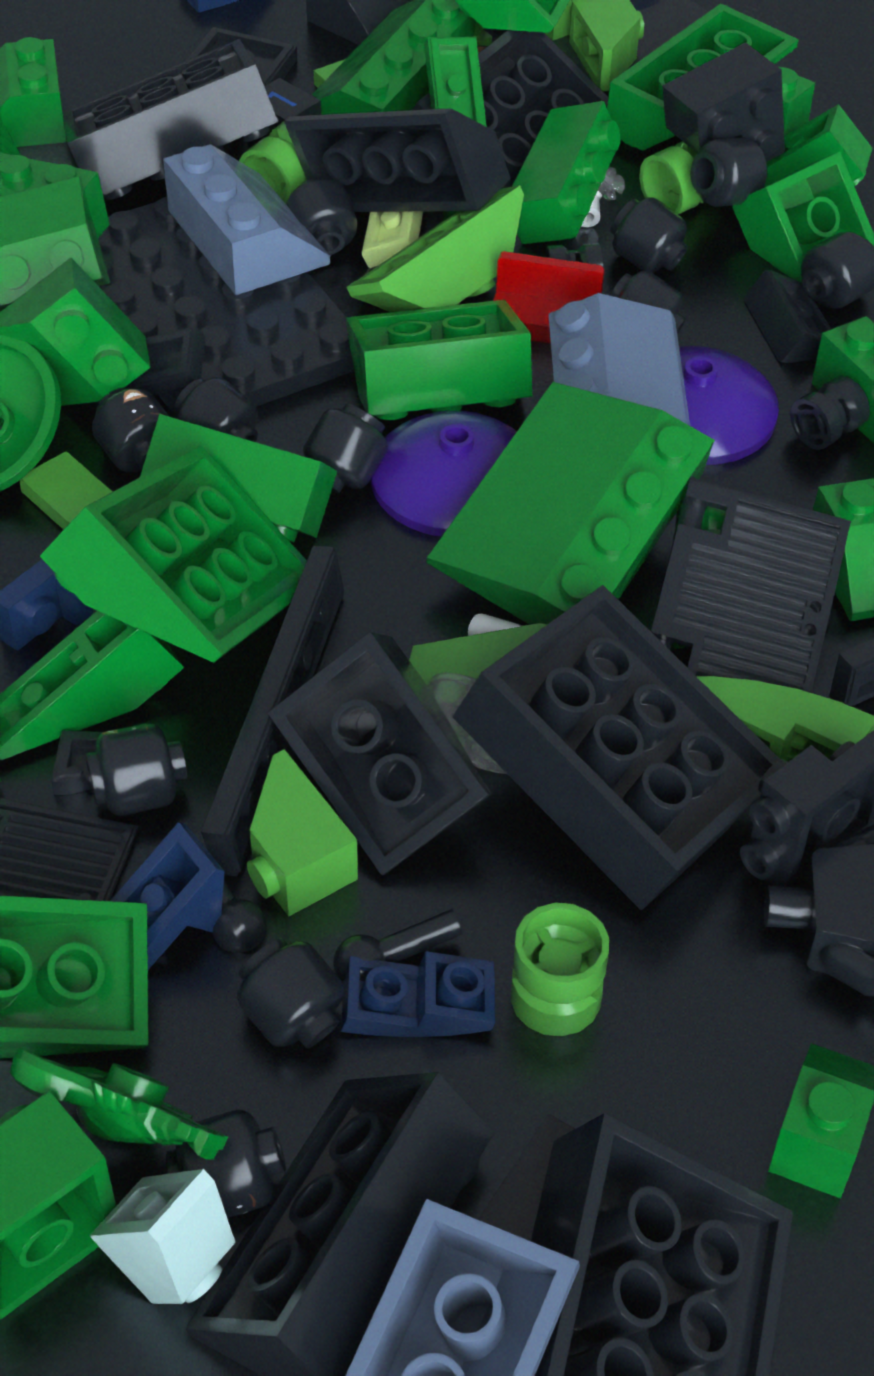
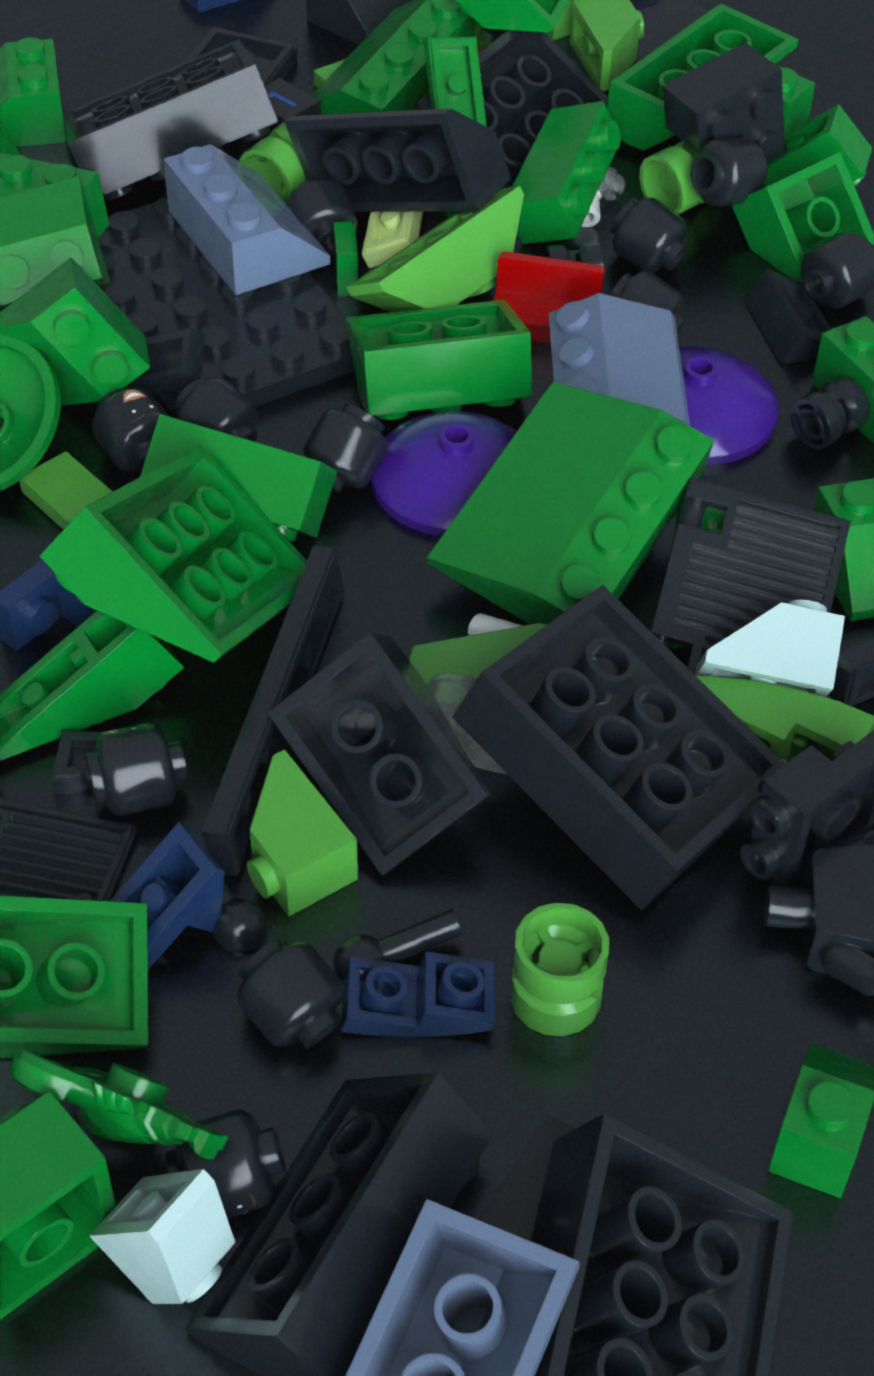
none -> green tile [334,222,358,297]
none -> light aqua slope [695,600,845,697]

